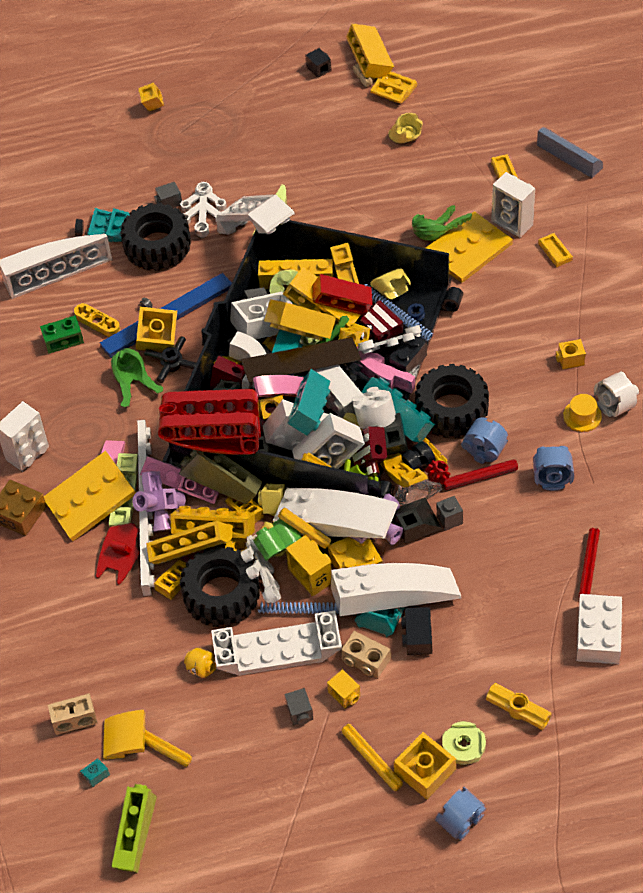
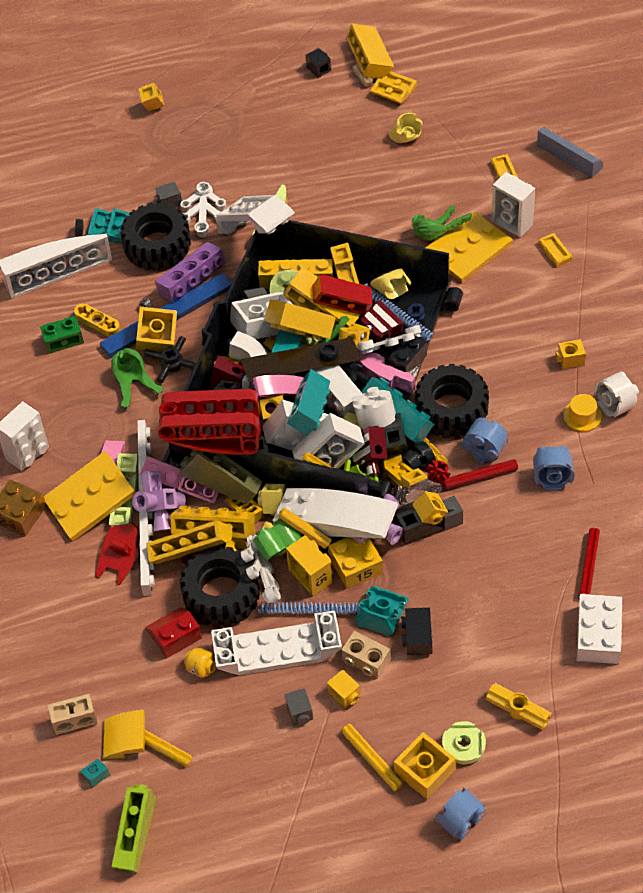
yellow slope [154,560,186,600] -> none
white slope [331,563,461,616] -> none
none -> red slope [146,607,202,659]
none -> medium lavender brick [155,242,226,303]
none -> black tile [319,343,339,361]
none -> yellow brick [413,491,448,525]

